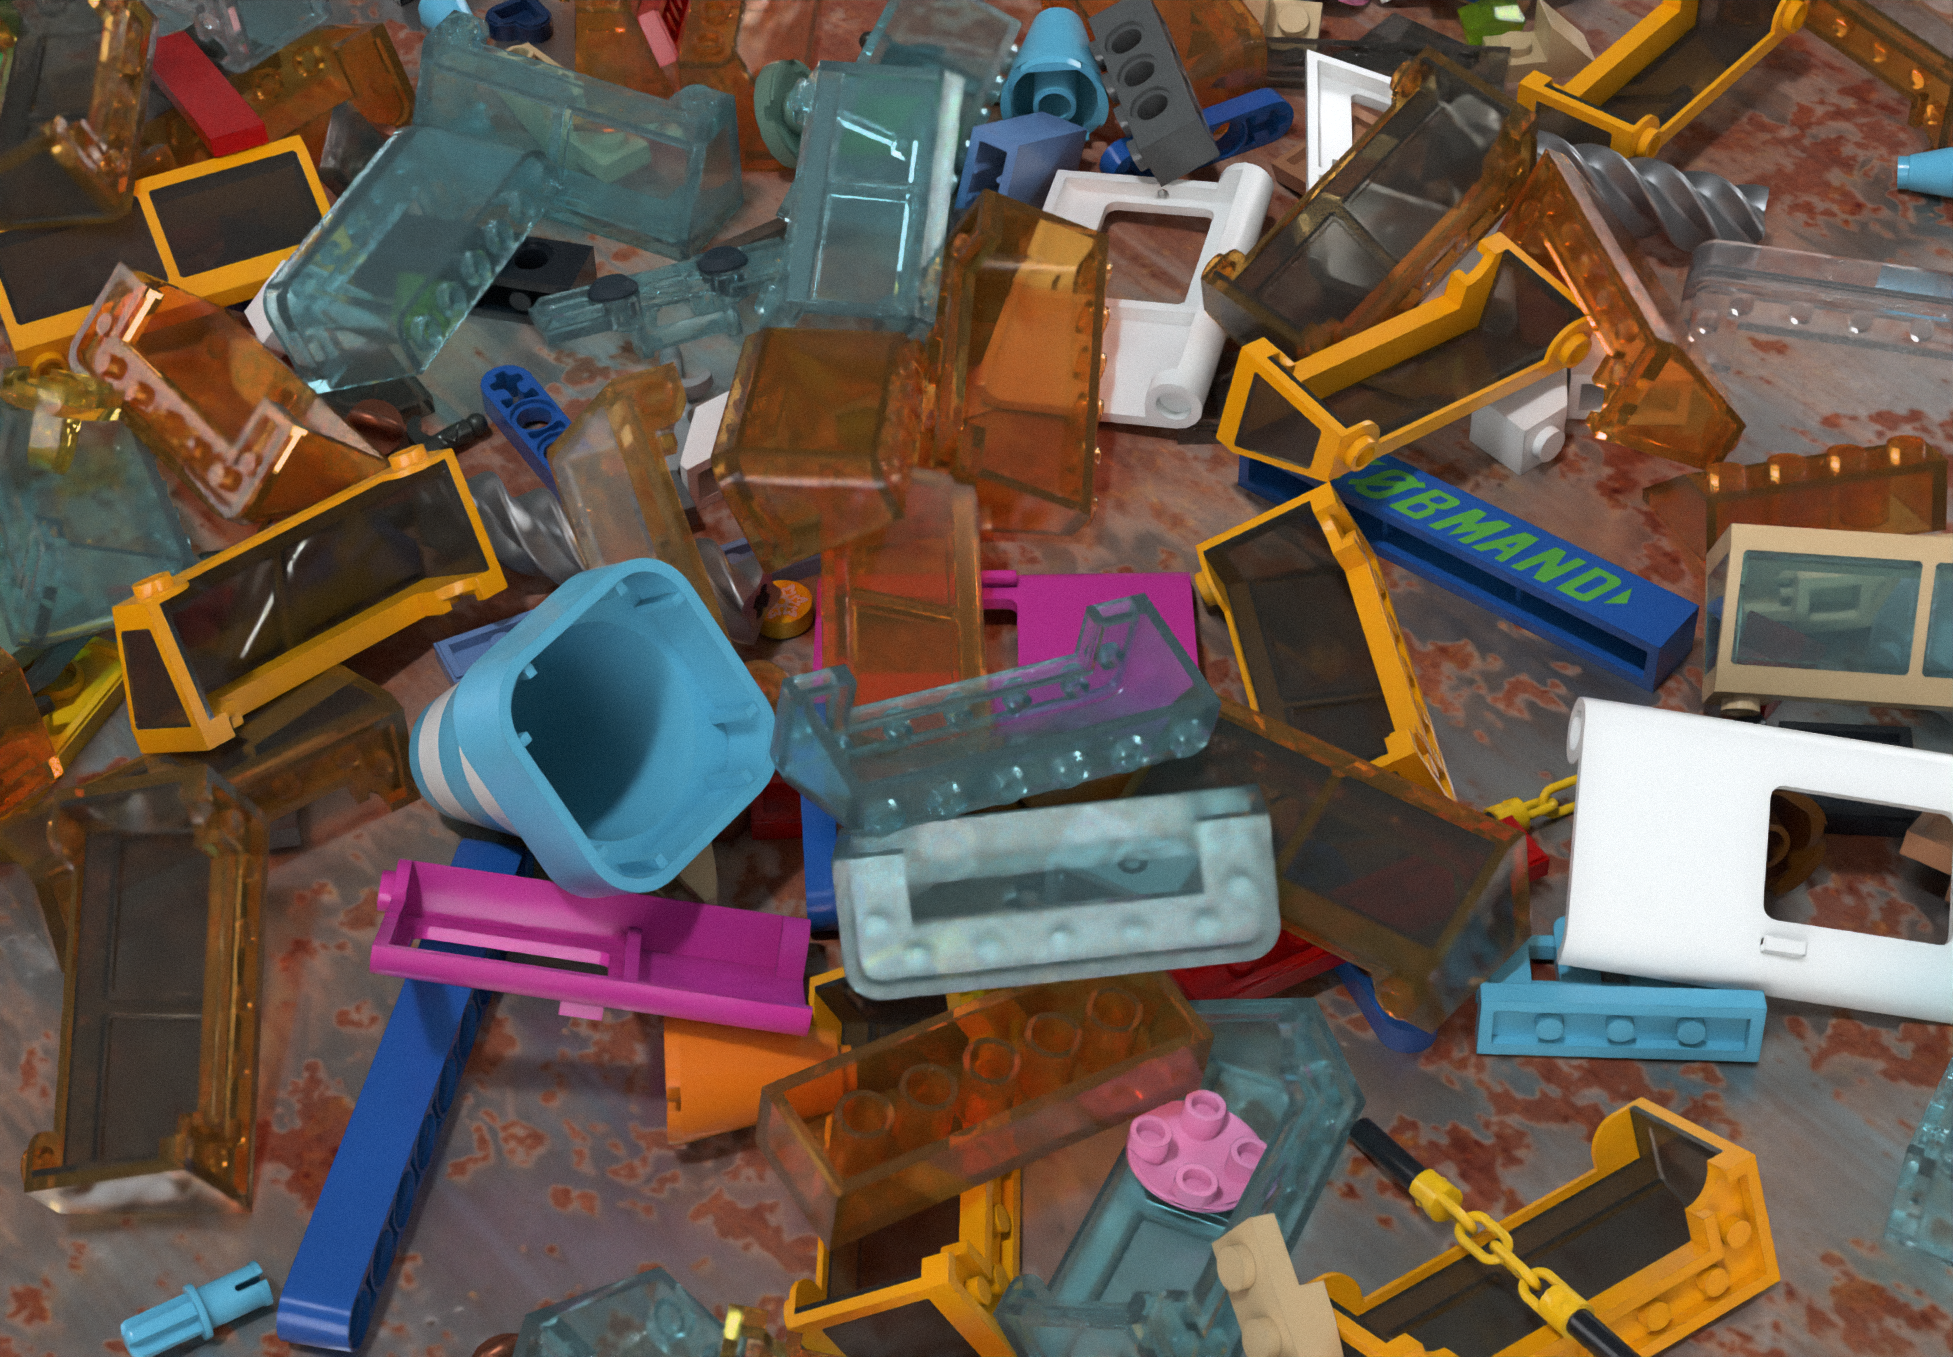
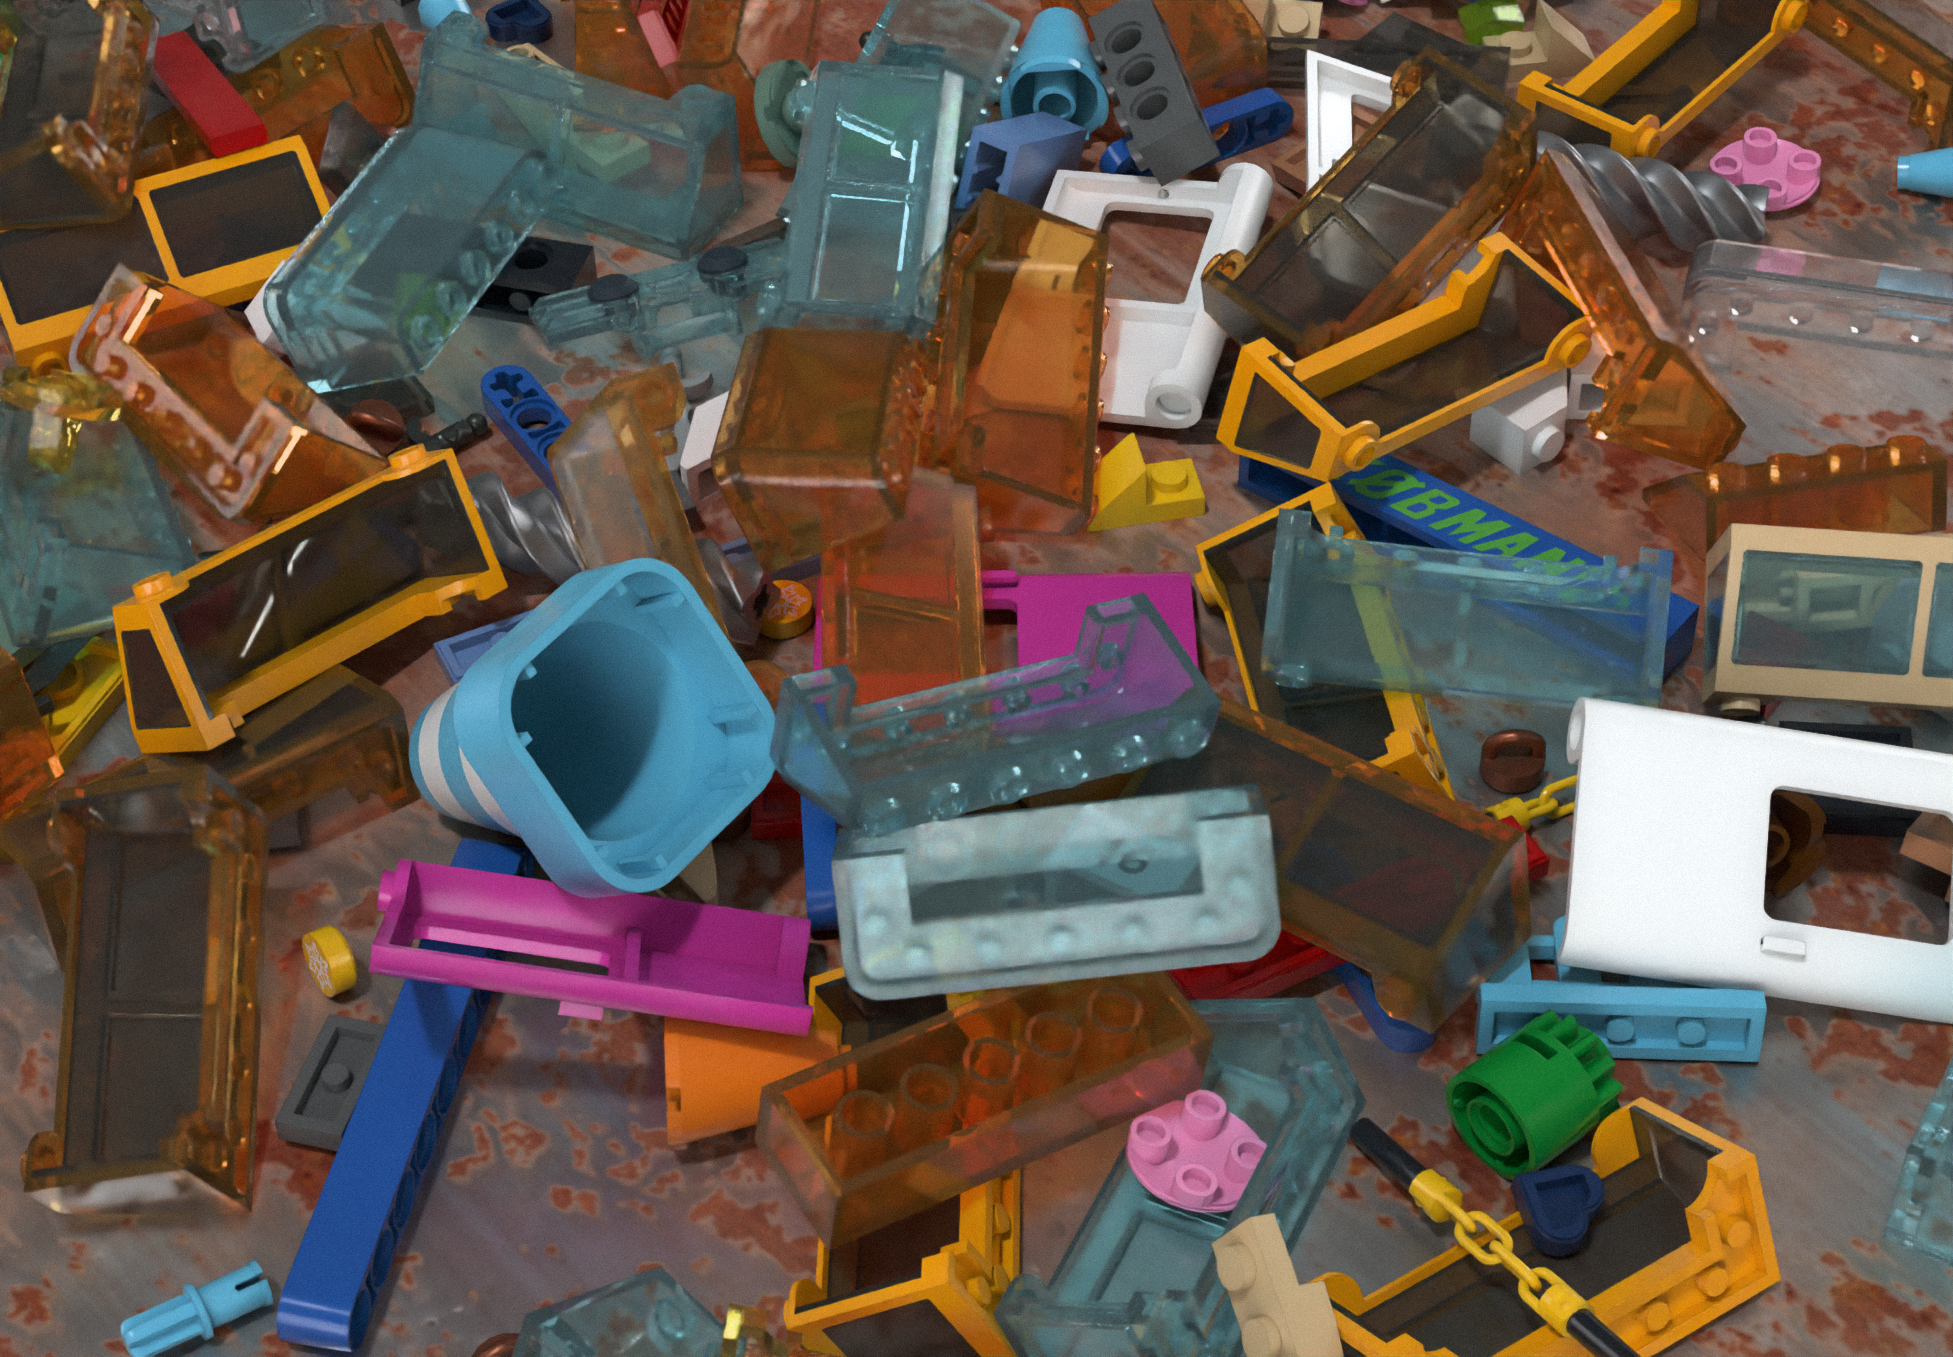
none -> dark grey plate [275,1014,387,1151]
none -> yellow tile [302,925,358,997]
none -> yellow slope [1074,432,1205,532]
none -> clear light blue windscreen [1261,508,1674,711]
none -> green gear [1446,1010,1623,1180]
none -> copper tile [1479,729,1546,793]
none -> dark blue tile [1510,1164,1605,1256]
none -> bright pink dish [1708,127,1821,211]

